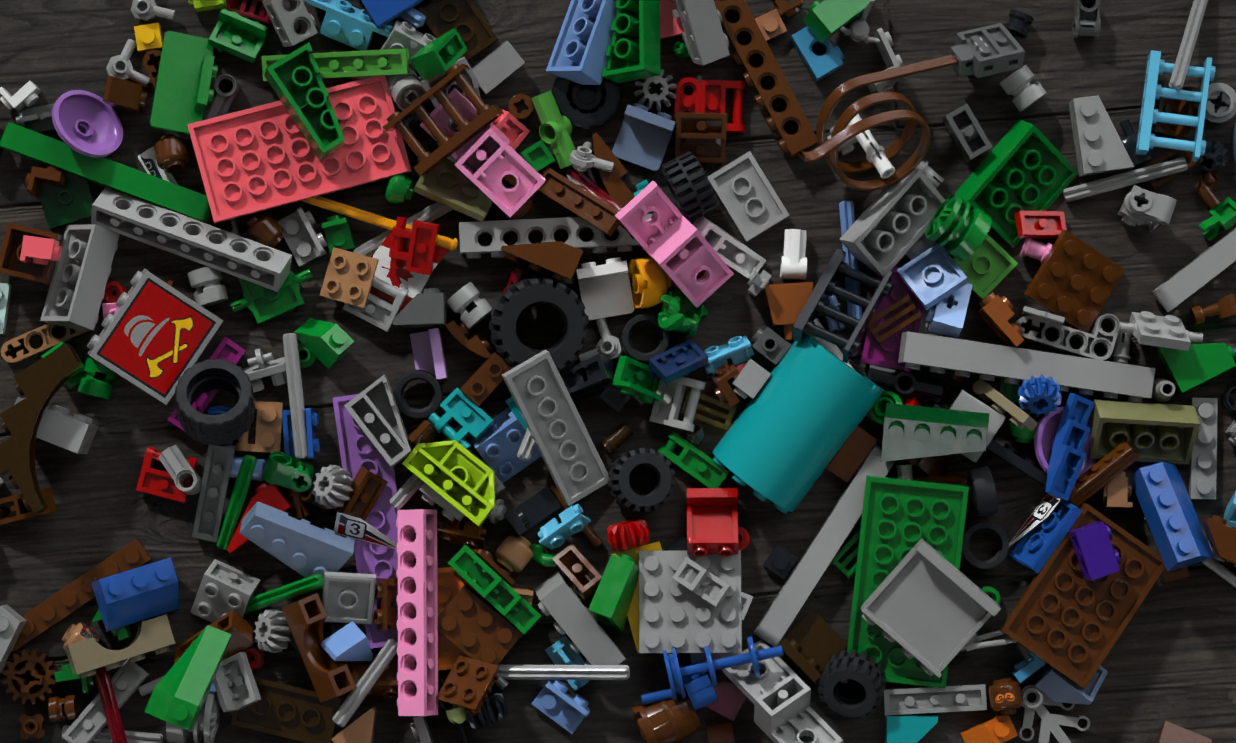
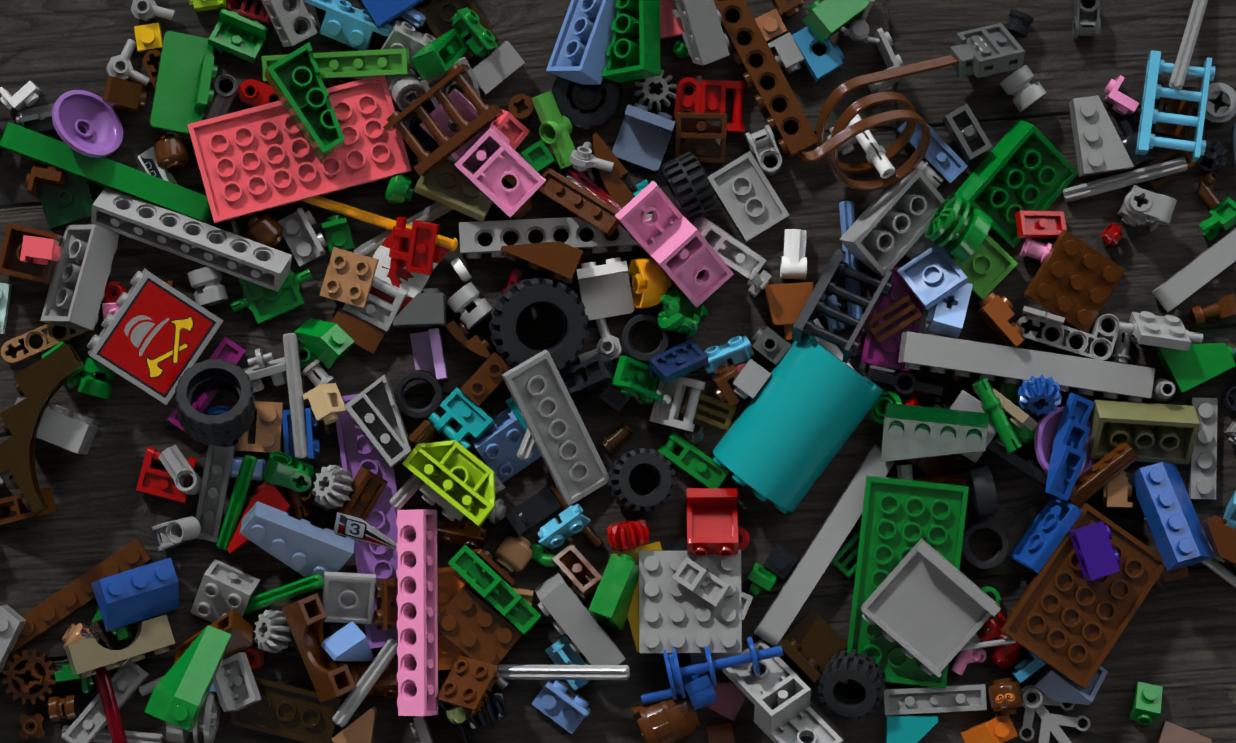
reddish brown slope [827,426,878,483] -> none
sticker [1009,493,1061,547] -> none
none -> light grey piece [152,516,201,551]
none -> red plate [238,79,280,107]
none -> light grey bush [301,359,334,387]
none -> tan brick [302,383,347,425]
none -> reddish brown slope [331,307,386,354]
none -> green hinge [450,7,499,59]
none -> white tile [450,257,472,282]
none -> light grey piece [745,124,782,176]
none -> green tile [748,562,778,596]
none -> light grey brick [768,32,804,75]
none -> medium blue plate [897,121,968,184]
none -> bright pink arm [951,648,987,675]
none -> green pin [972,377,1022,453]
none -> red animal [979,609,1022,669]
none -> red plate [1100,222,1124,245]
none -> bright pink bracket [1104,75,1139,115]
none -> green bracket [1129,681,1163,725]

